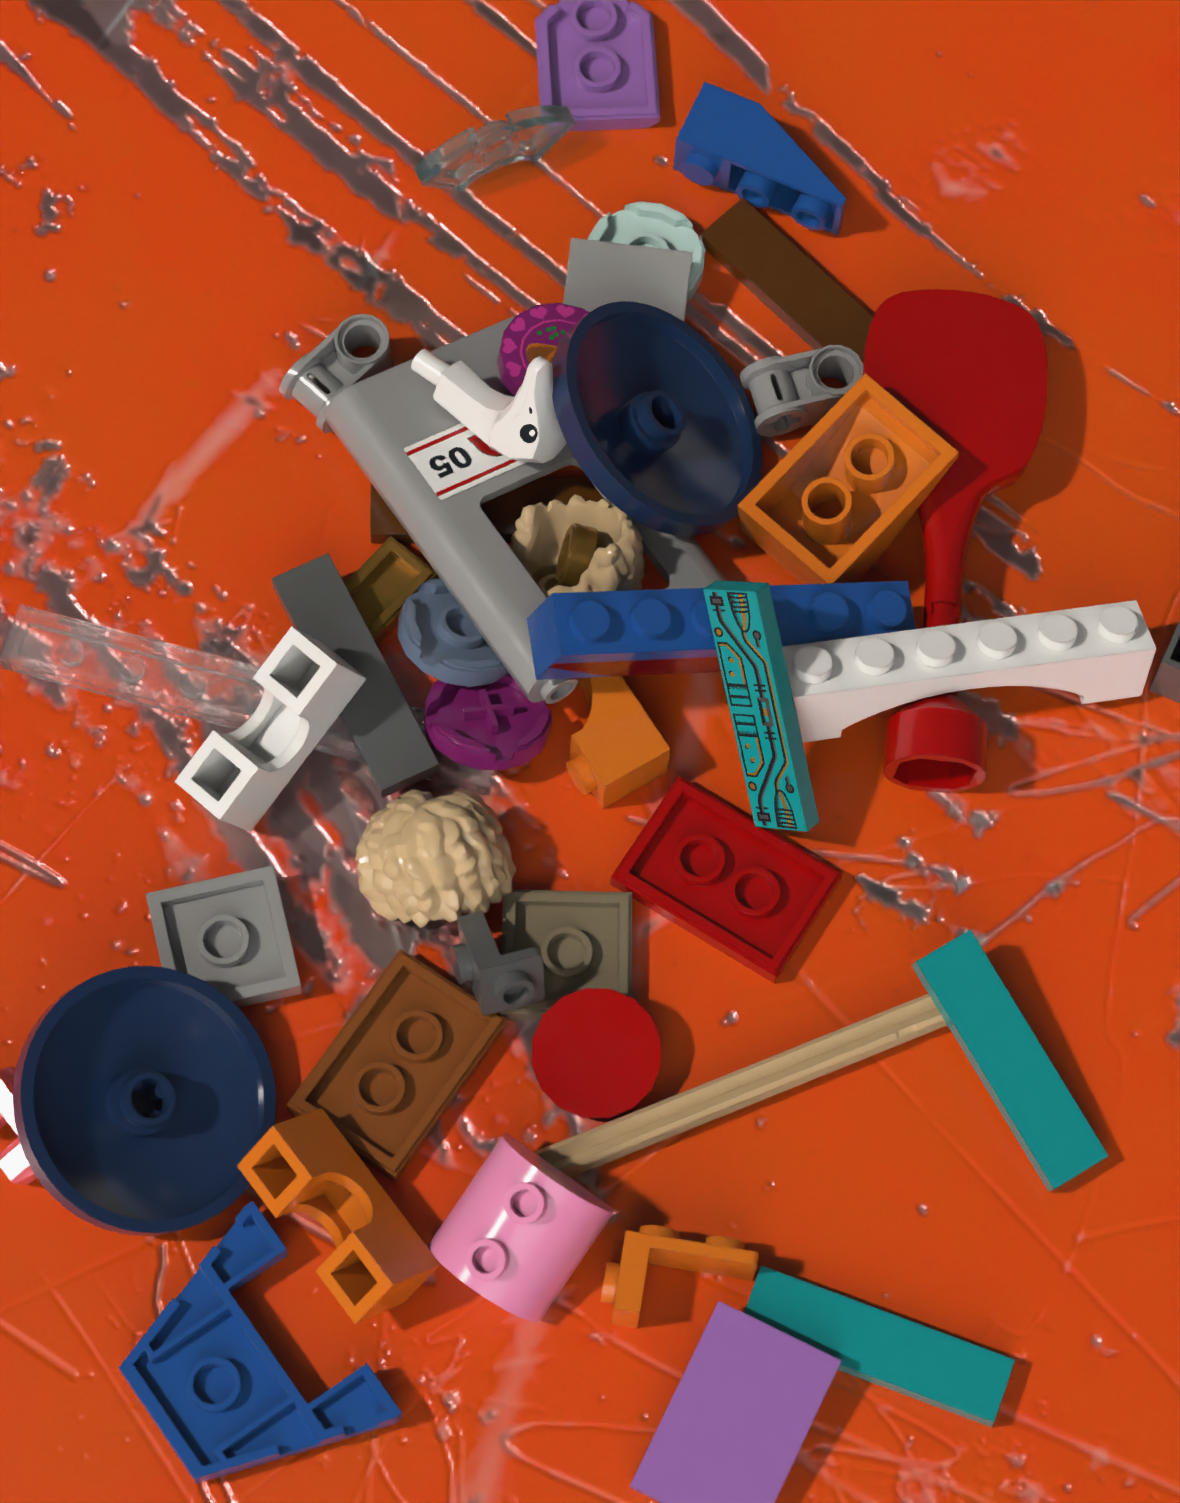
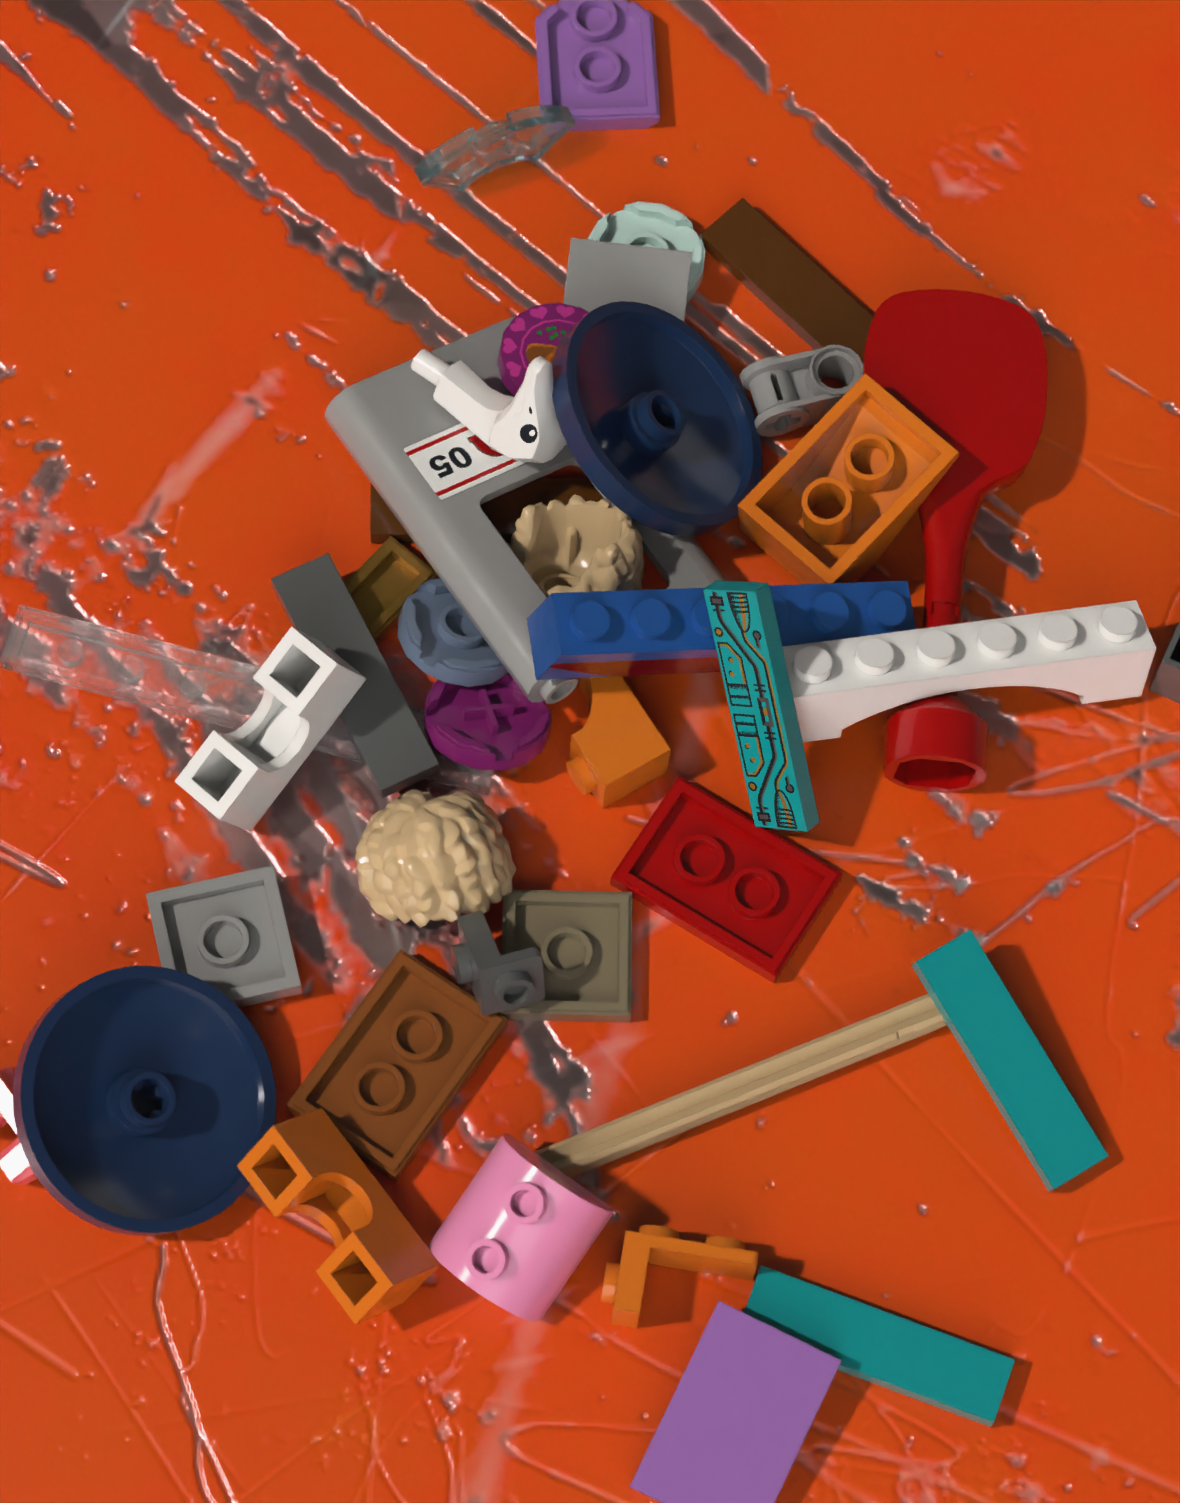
blue wing [119,1201,402,1484] -> none
light grey piece [279,314,393,433] -> none
red tile [531,988,661,1119] -> none
pearl gold tile [556,523,598,587] -> none
blue slope [673,82,846,235] -> none

